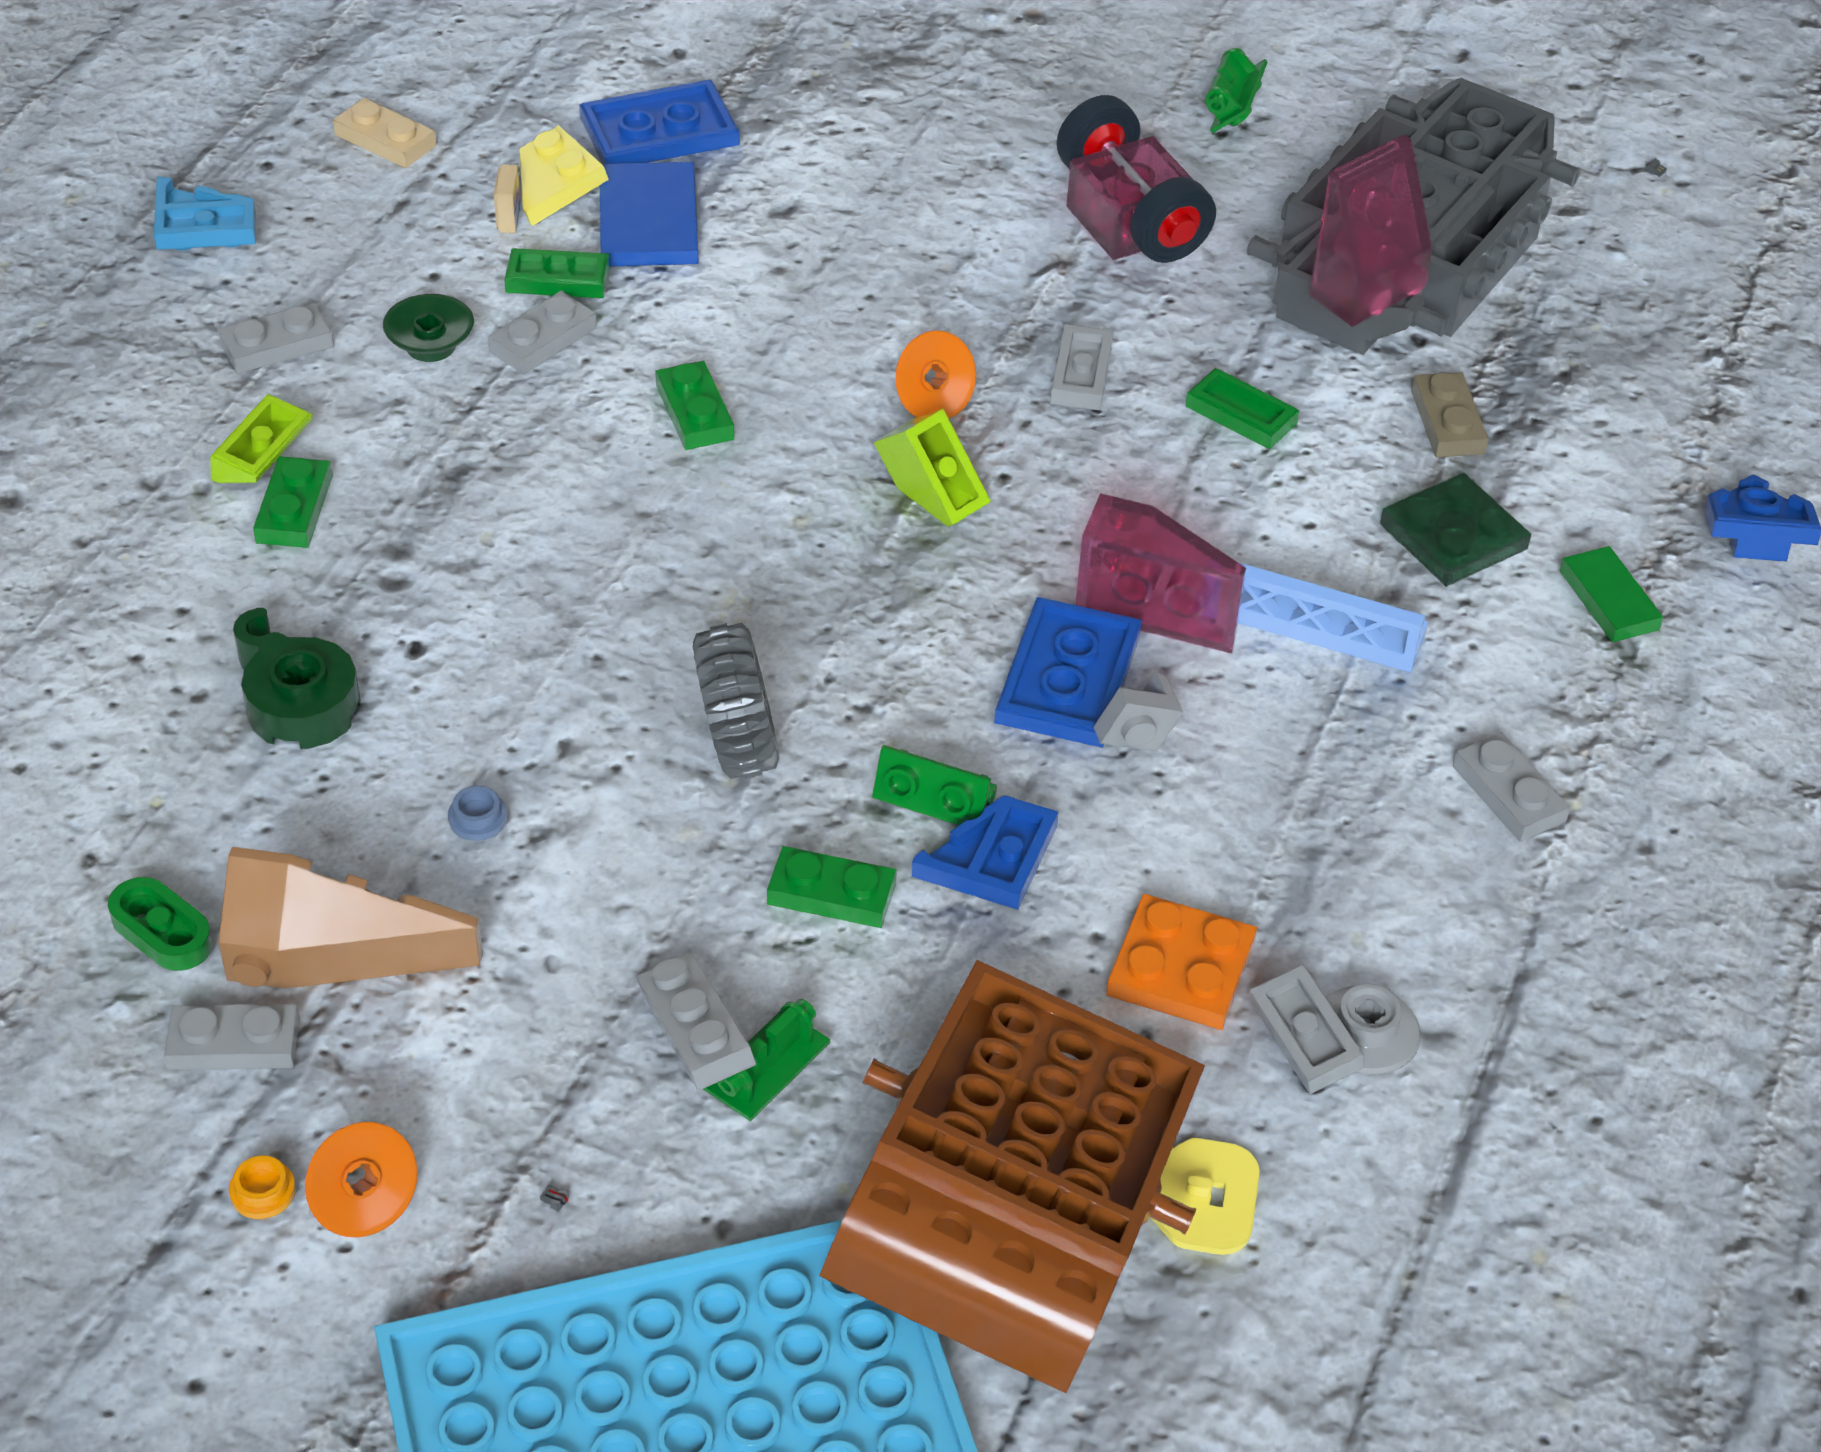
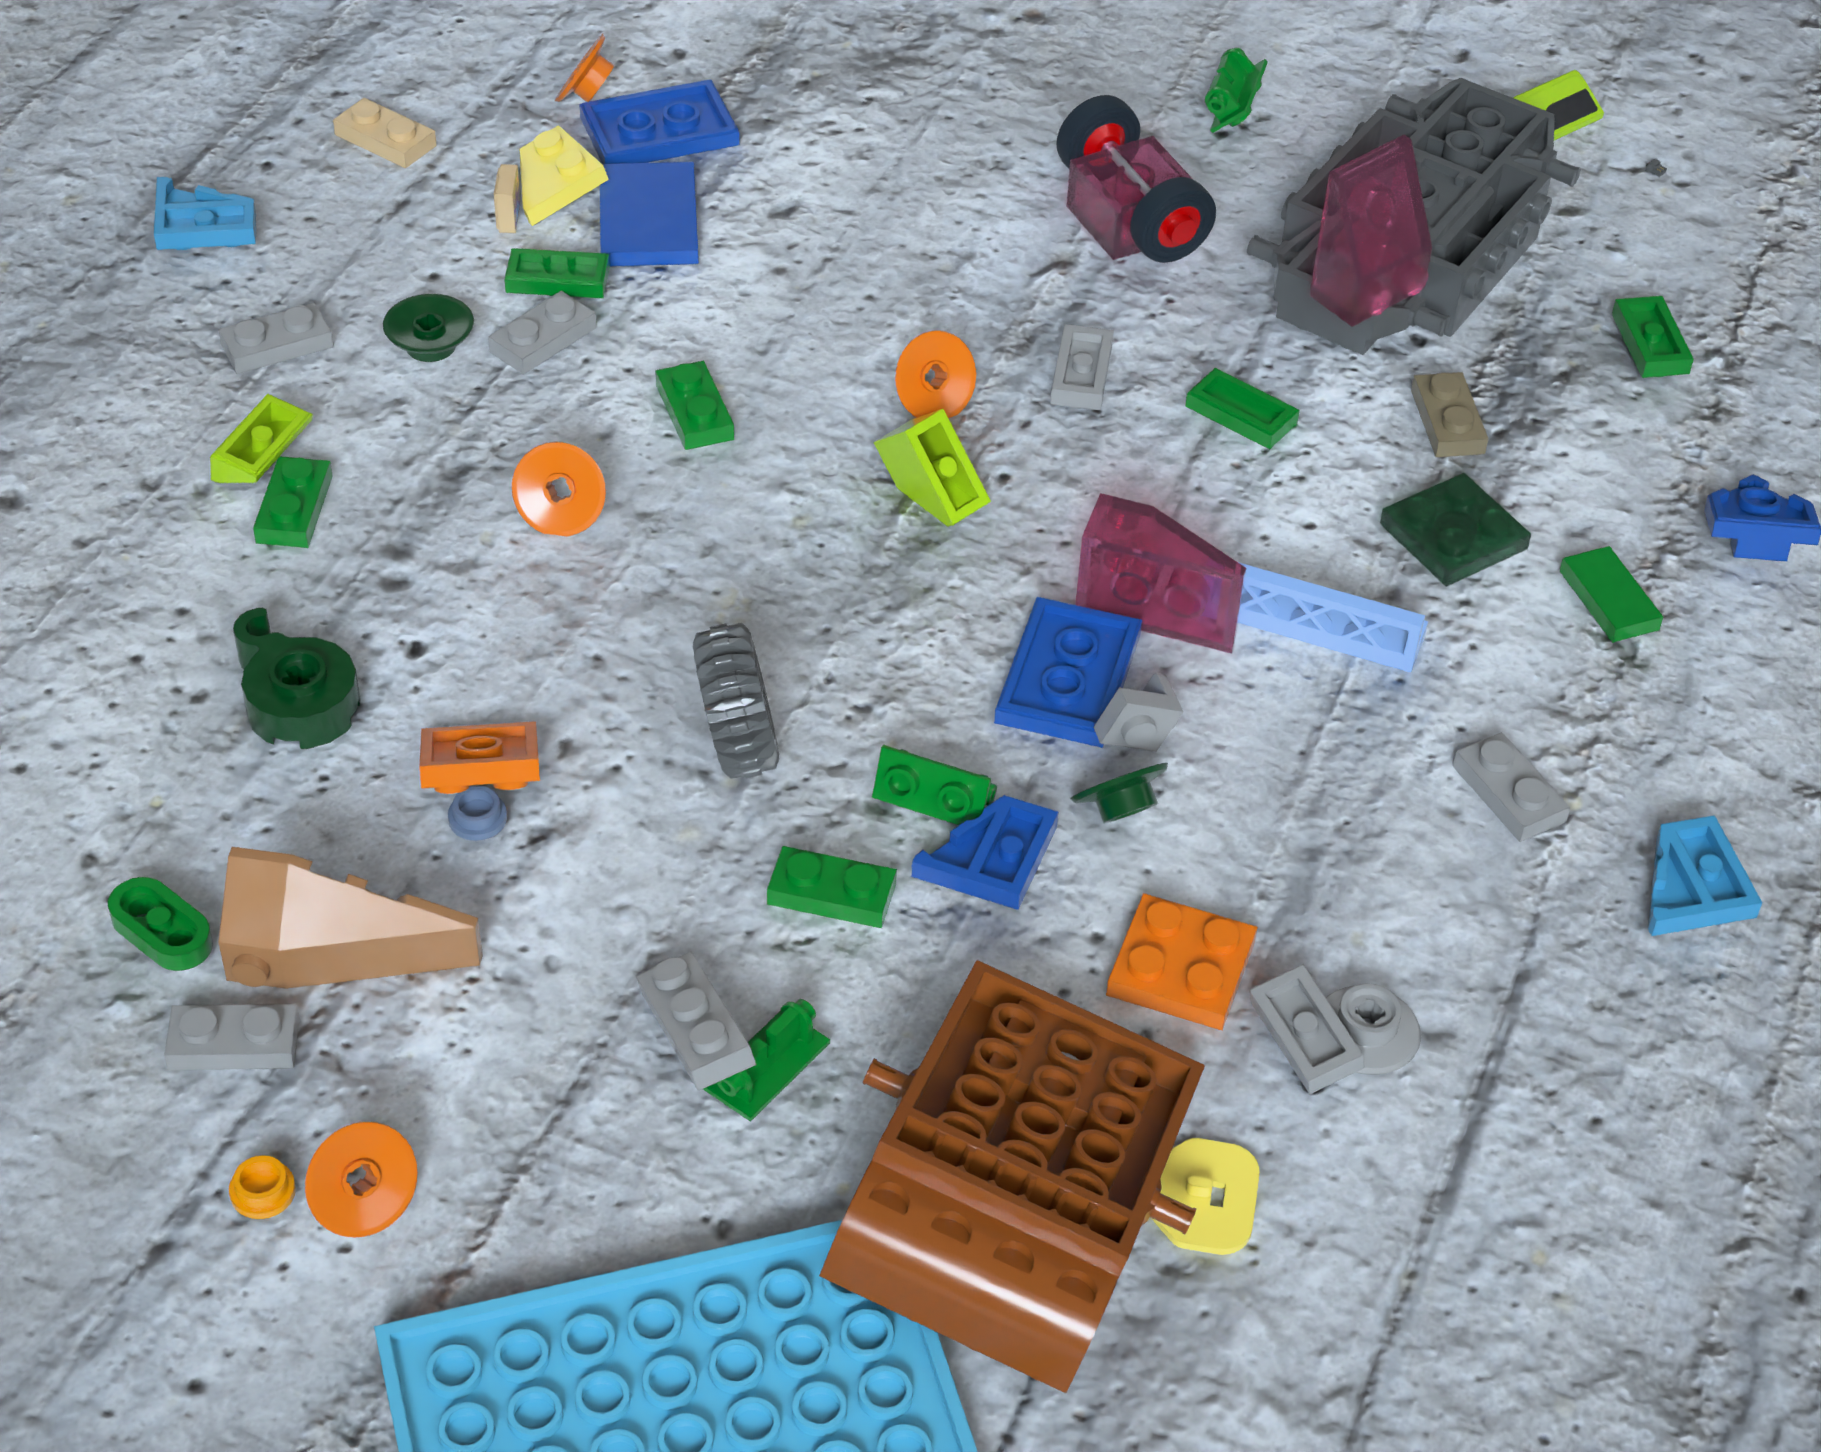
dark grey piece [540,1184,569,1212] -> none
none -> orange plate [419,721,540,794]
none -> orange piece [512,442,606,537]
none -> orange piece [554,33,614,102]
none -> dark green piece [1070,763,1168,824]
none -> lime slope [1513,70,1604,140]
none -> green plate [1612,296,1694,378]
none -> dark azure wing [1648,815,1762,936]

